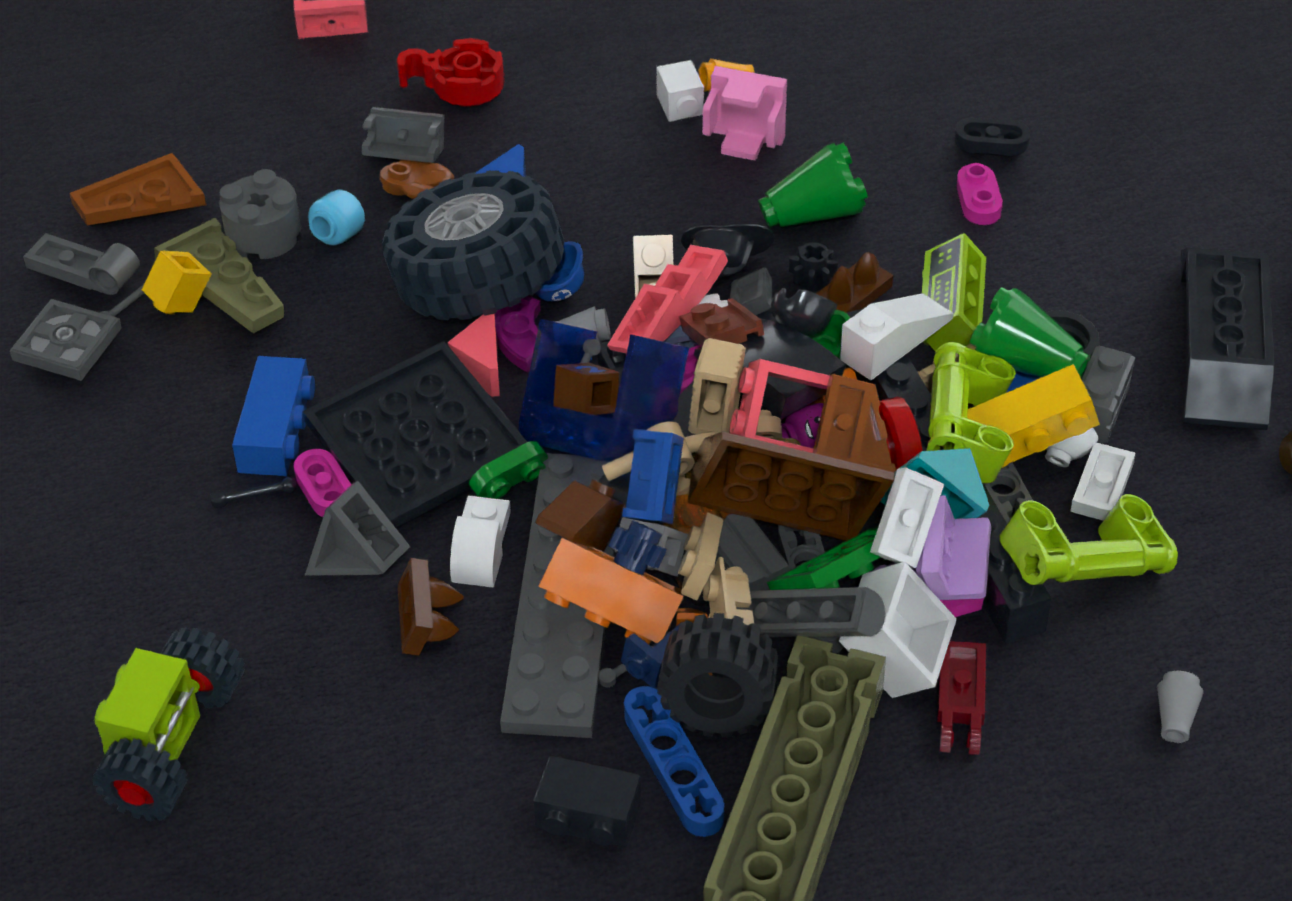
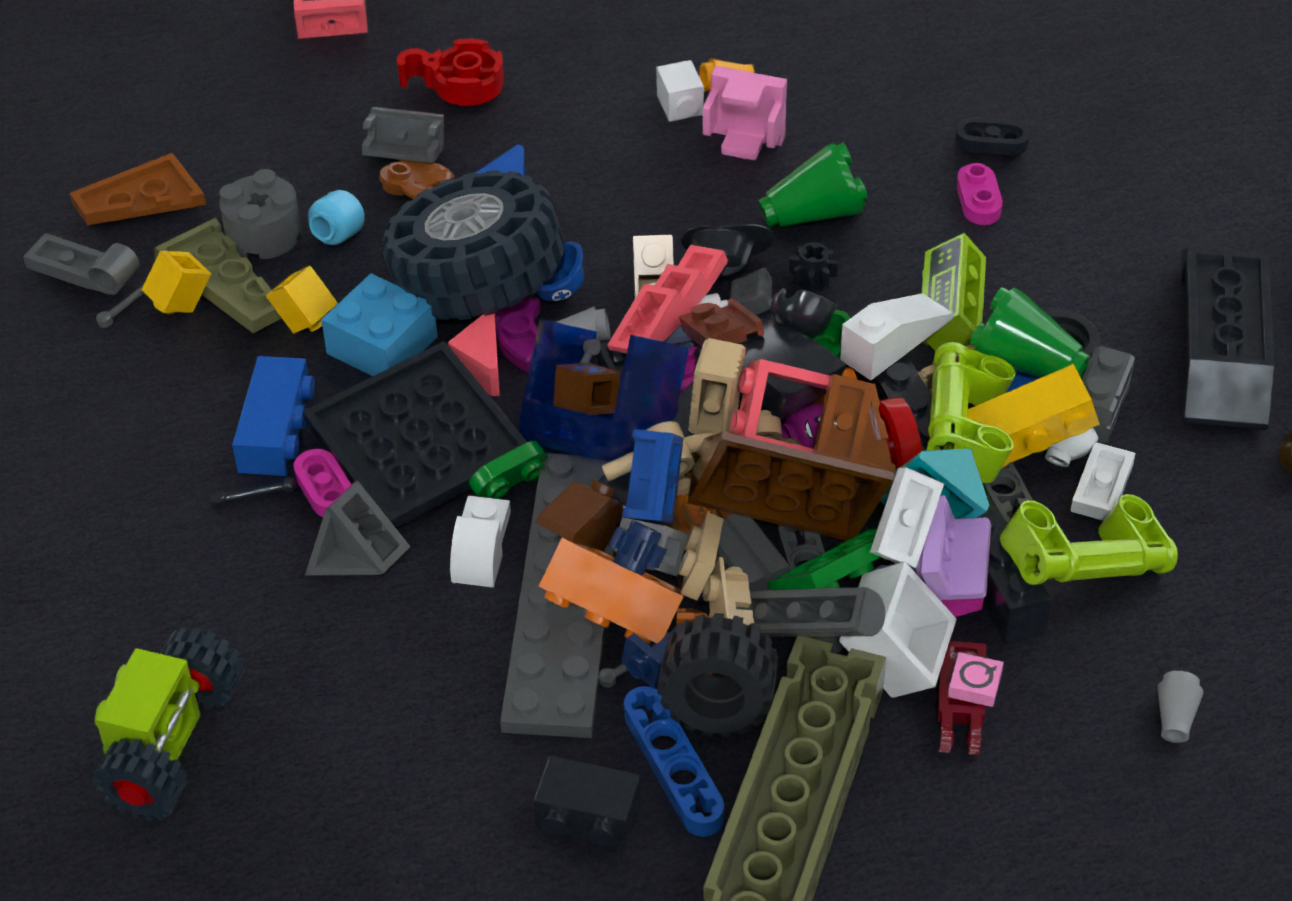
dark grey piece [10,299,122,381] -> none
reddish brown tile [397,558,464,656] -> none
reddish brown tile [816,252,894,313] -> none
none -> yellow brick [266,265,338,334]
none -> dark azure brick [322,273,438,376]
none -> bright pink tile [948,652,1004,707]

